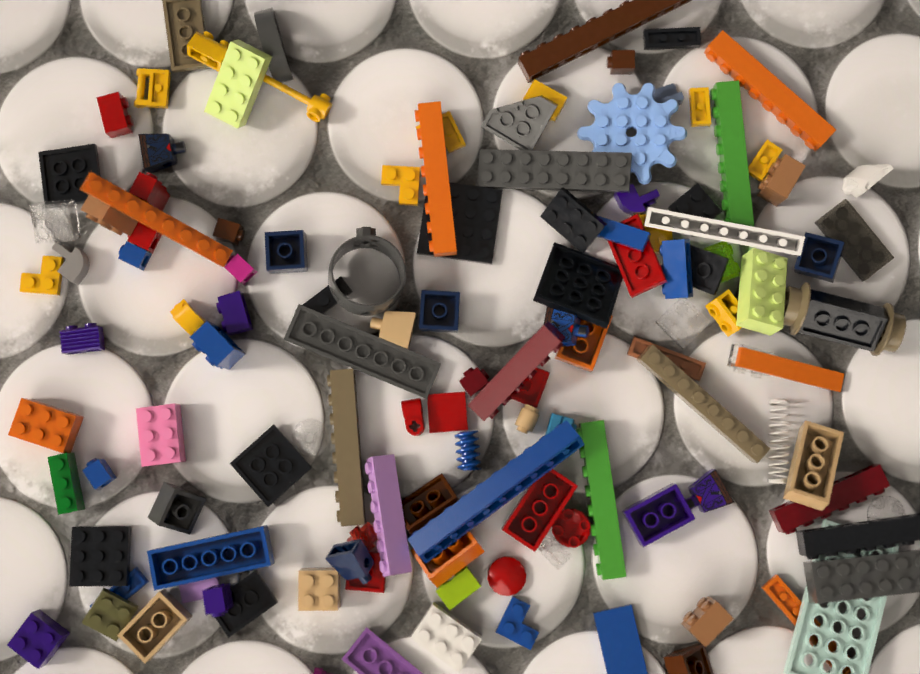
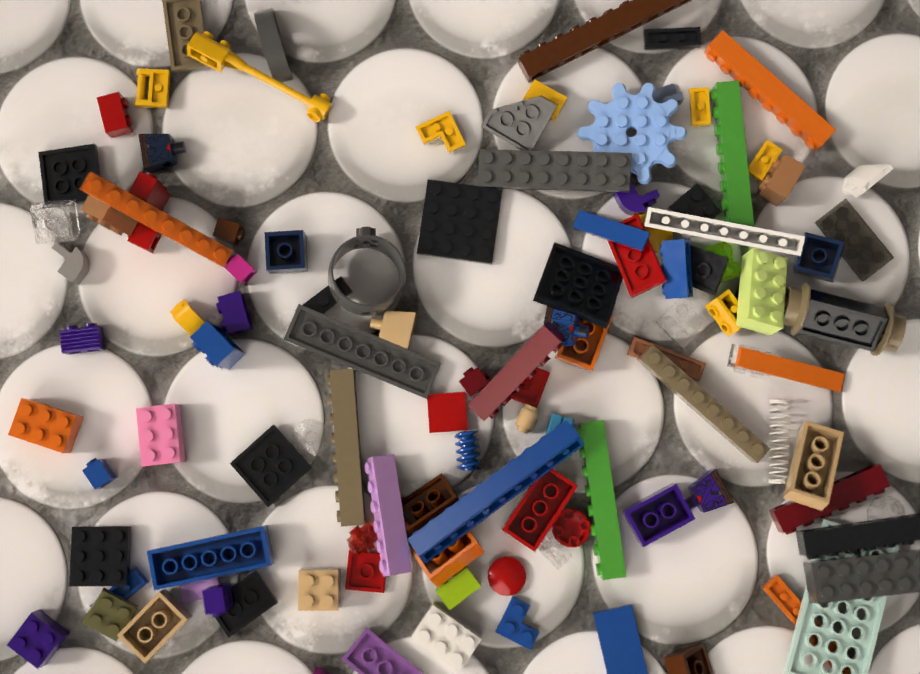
yellow plate [19,256,64,296] -> none
green brick [47,453,85,515] -> none
blue brick [118,241,152,271] -> none
dark grey slope [148,482,206,535] -> none
yellowish green brick [204,39,272,129] -> none
dark blue torso [325,539,374,584] -> none
yellow plate [381,165,420,206] -> none
red piece [401,398,425,436] -> none
orange brick [415,101,457,257] -> none
dark blue brick [419,290,460,333] -> none
black plate [540,187,607,253] -> none
reddish brown brick [607,50,635,75] -> none
medium nougat brick [681,596,734,647] -> none

